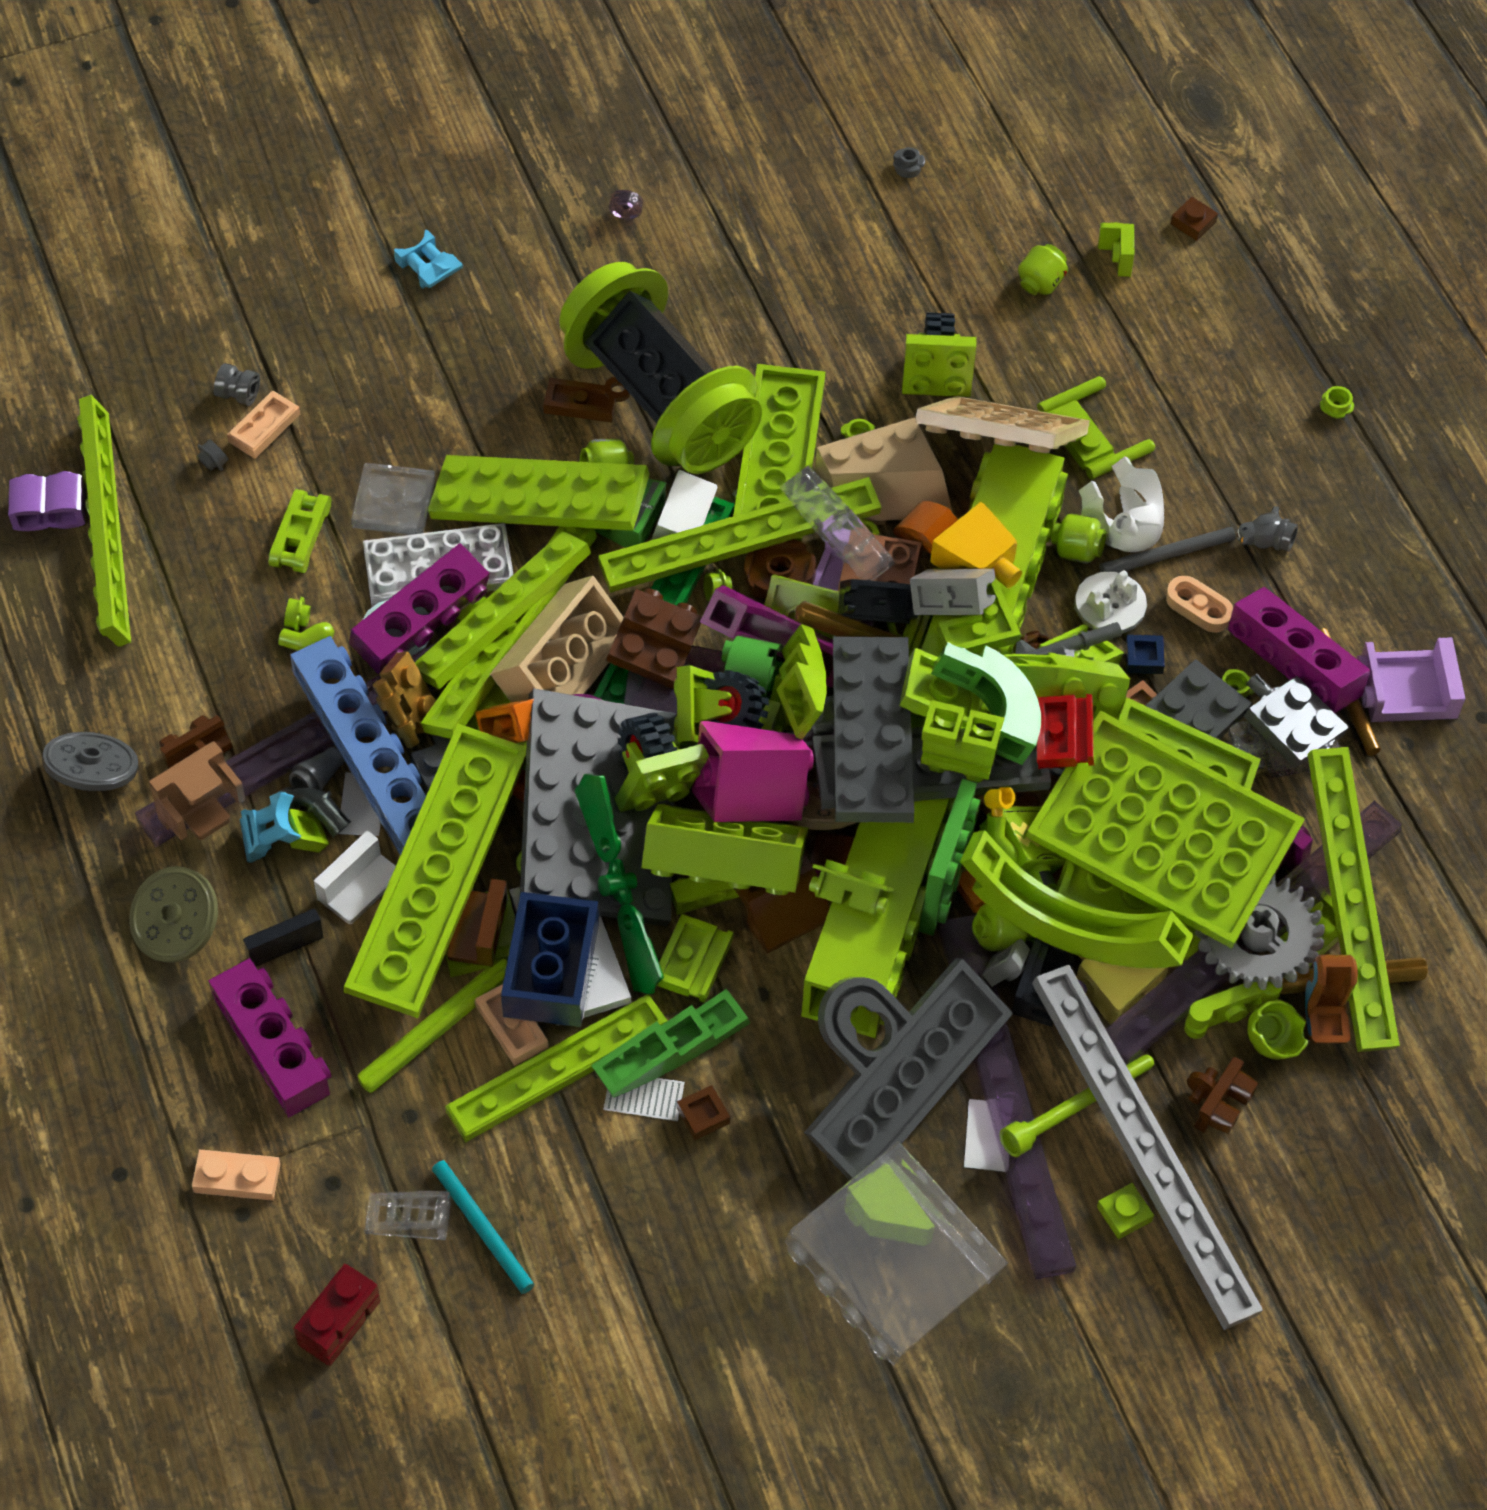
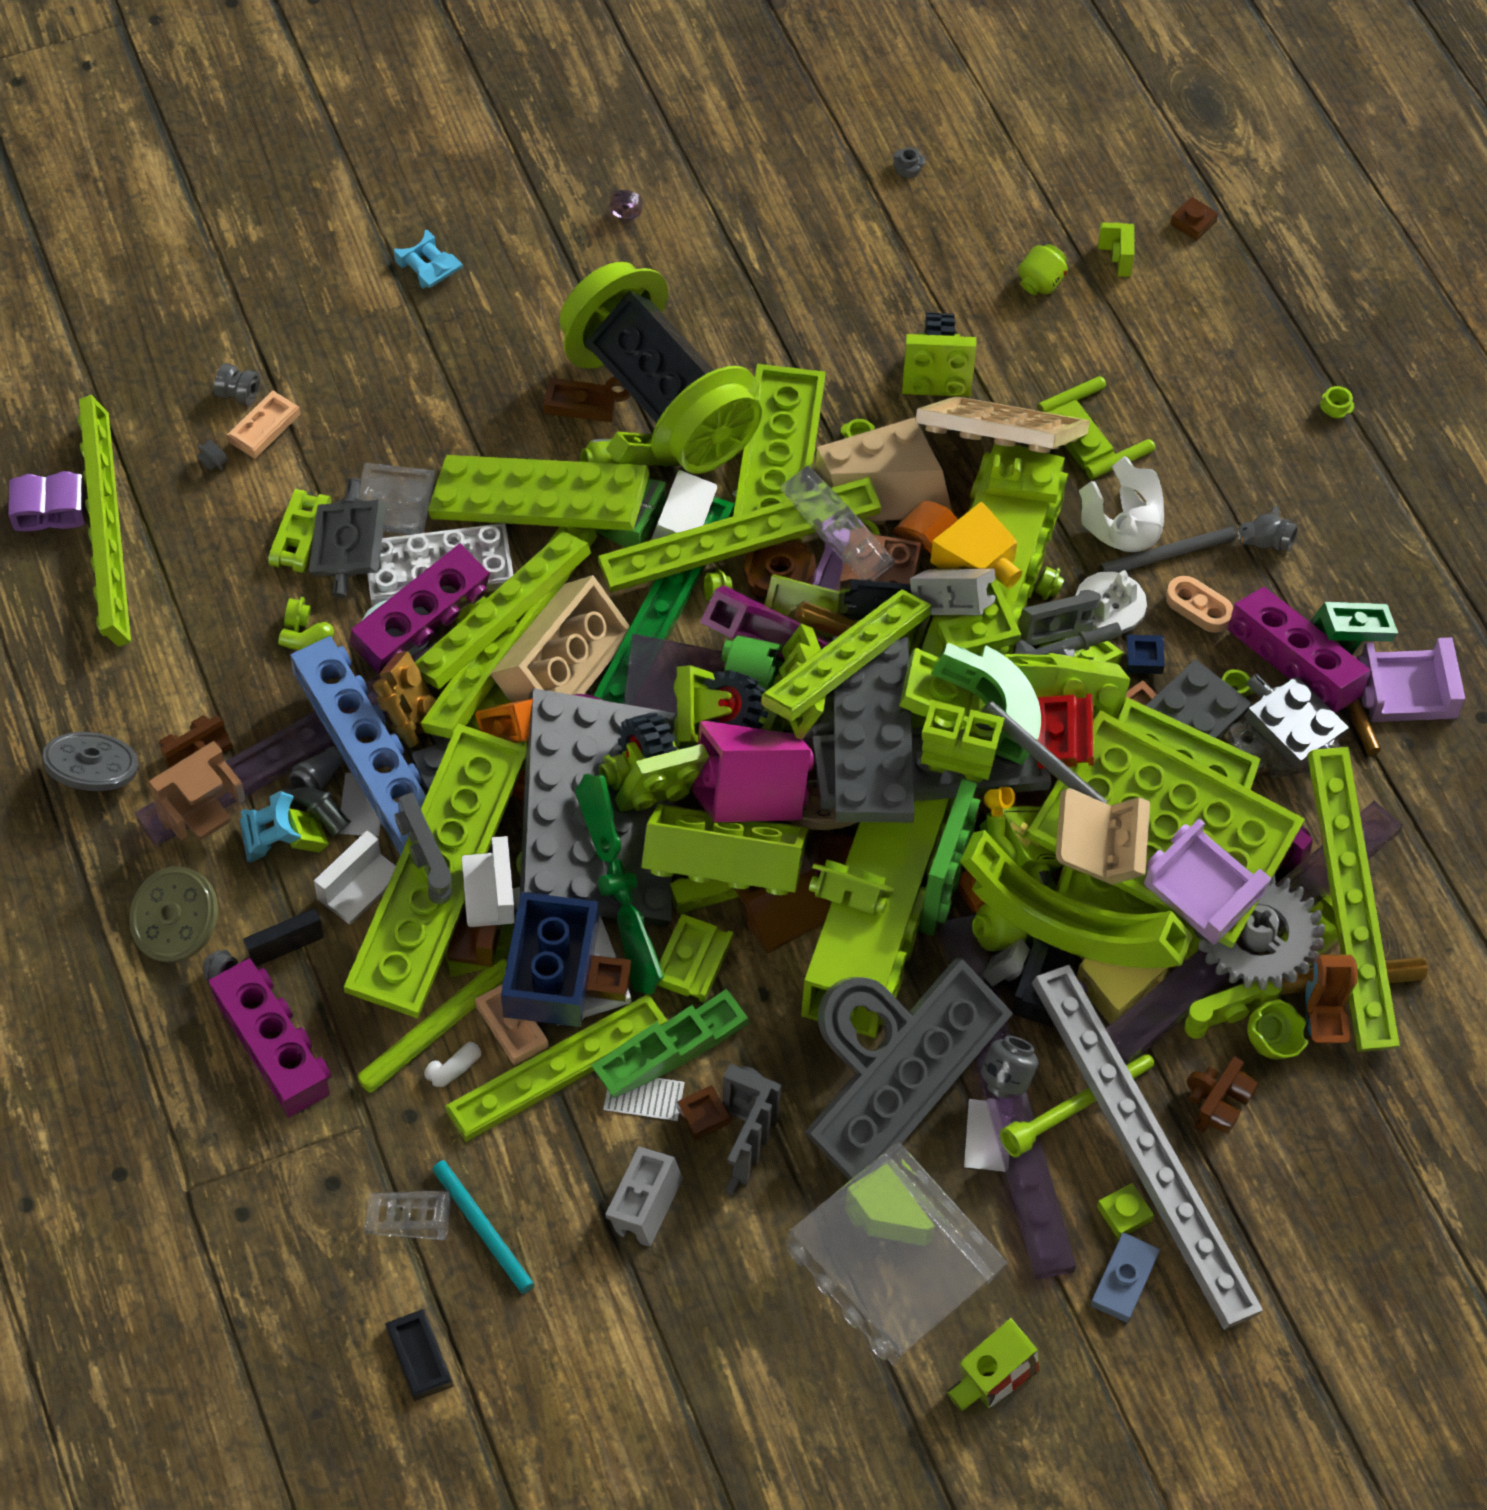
light nougat plate [192,1149,280,1201] -> none
dark red brick [293,1263,381,1366] -> none
reddish brown plate [606,588,702,689] -> none
lime head [1051,514,1106,564] -> none
none -> dark grey plate [202,950,238,984]
none -> dark grey plate [309,478,386,598]
none -> black tile [385,1309,453,1401]
none -> dark grey plate [394,792,452,904]
none -> white arm [424,1042,481,1087]
none -> white panel [462,836,515,927]
none -> reddish brown plate [586,955,631,1002]
none -> lime plate [599,754,630,791]
none -> light grey hinge [605,1146,683,1247]
none -> lime piece [606,432,668,467]
none -> dark grey plate [722,1064,782,1196]
none -> lime tile [761,589,931,722]
none -> lime torso [946,1318,1040,1411]
none -> dark grey head [980,1036,1039,1098]
none -> dark grey bar [981,700,1107,803]
none -> lime plate [984,455,1061,503]
none -> dark grey plate [1018,590,1101,646]
none -> lime plate [1034,566,1064,600]
none -> tan bracket [1056,788,1150,885]
none -> sand blue plate [1090,1233,1160,1323]
none -> lavender panel [1144,819,1272,946]
none -> green panel [1310,602,1398,655]

